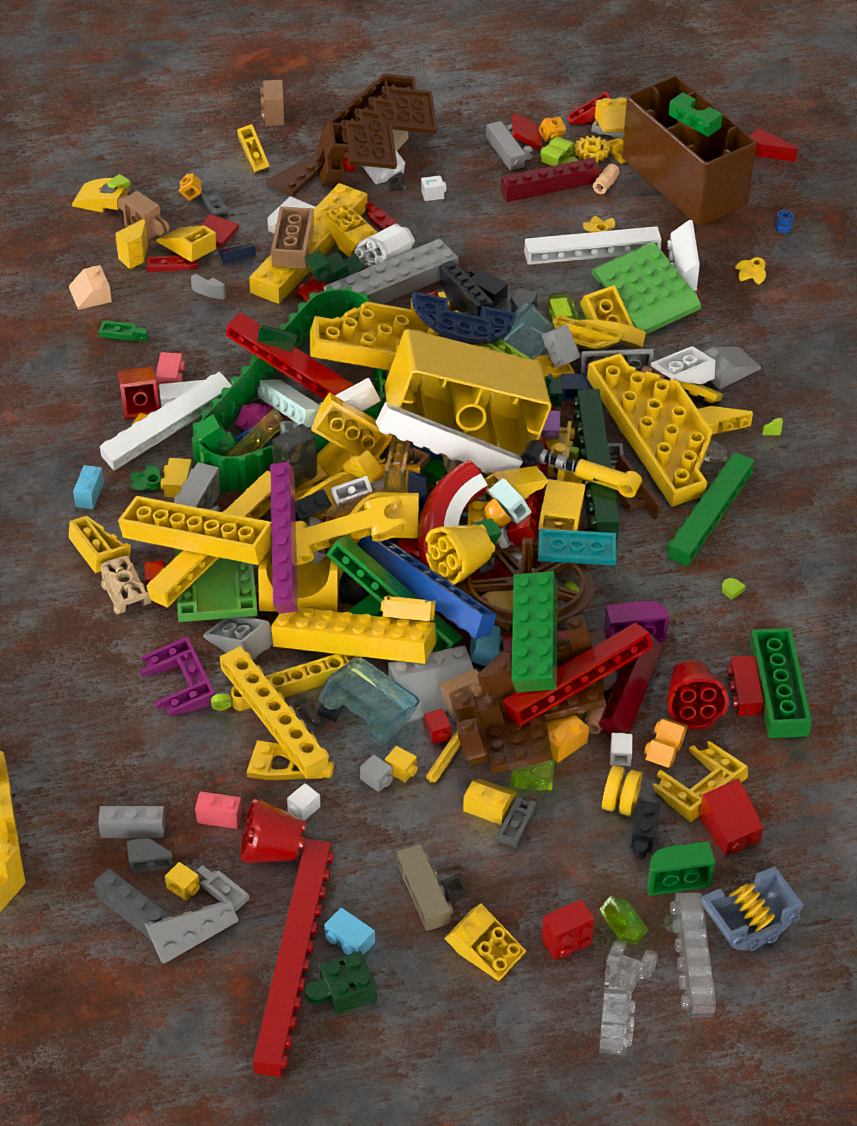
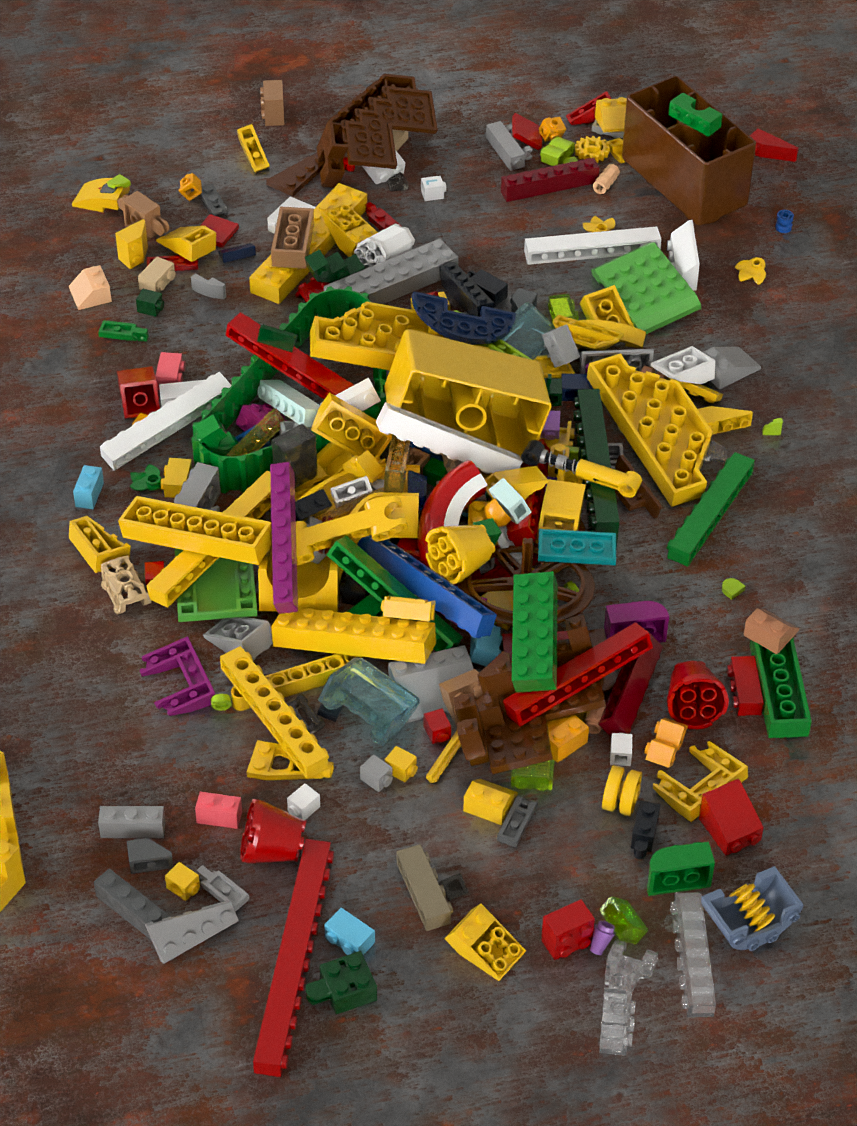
none -> dark green brick [136,289,164,317]
none -> tan brick [138,257,176,292]
none -> medium lavender cone [590,920,615,955]
none -> nougat slope [744,608,799,654]

